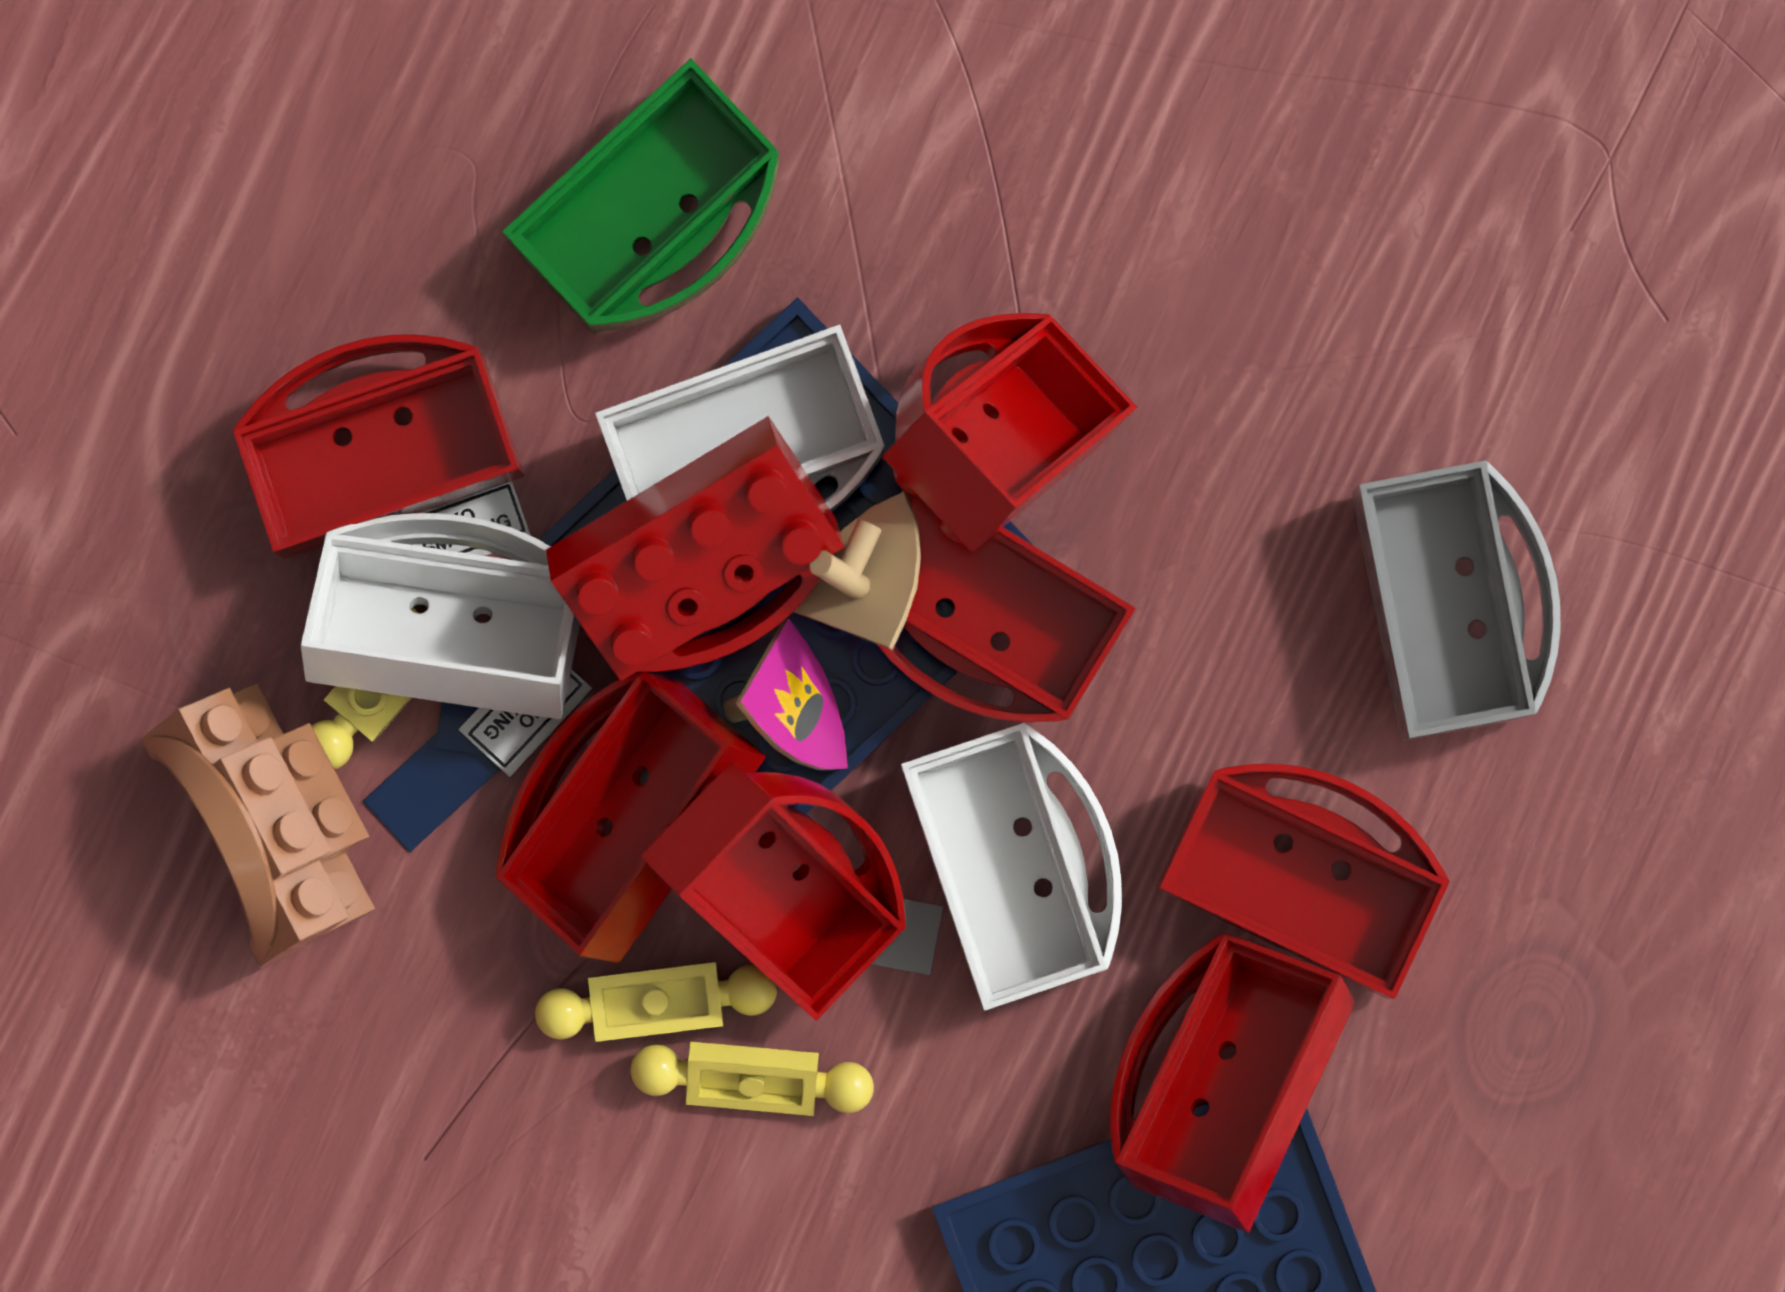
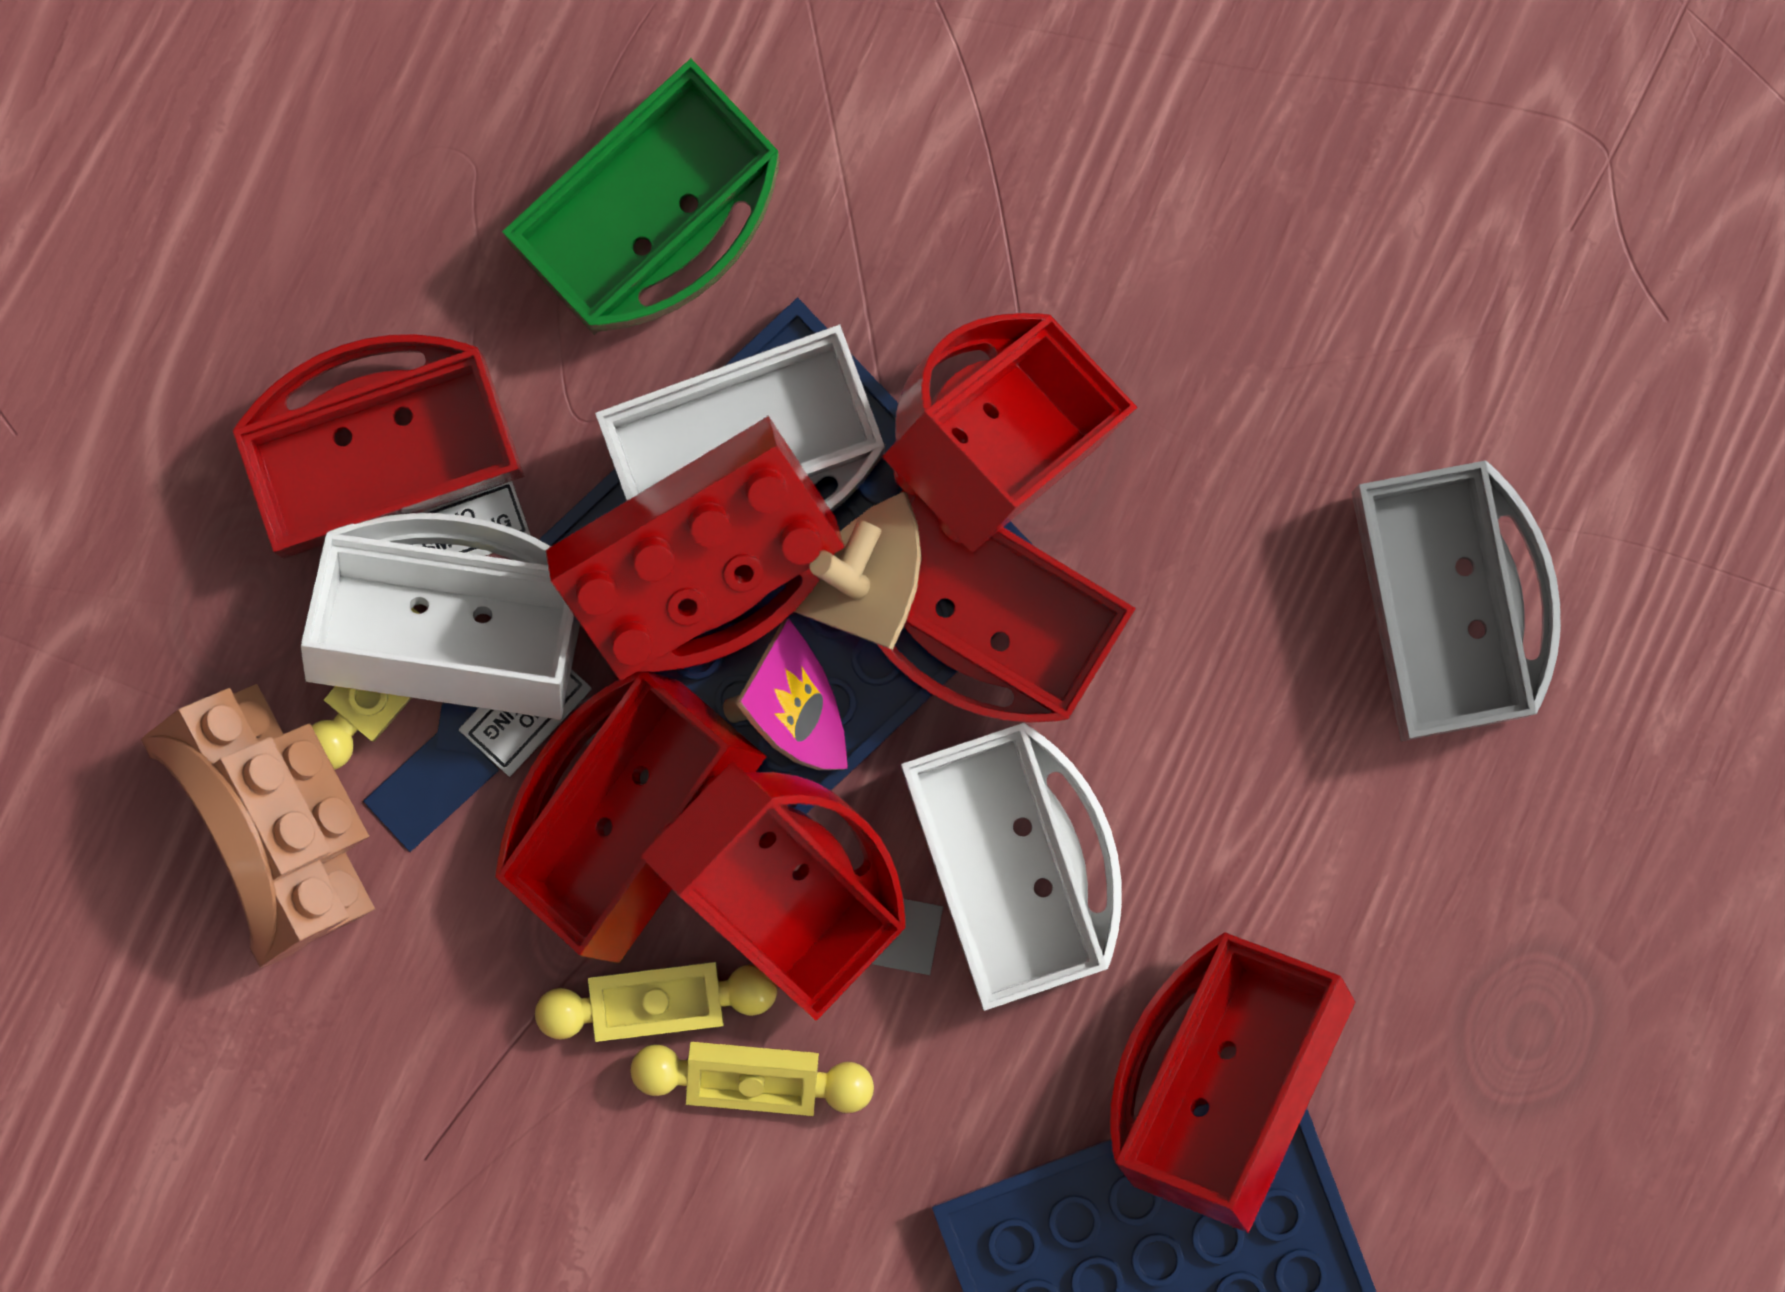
red piece [1155,764,1450,1000] -> none

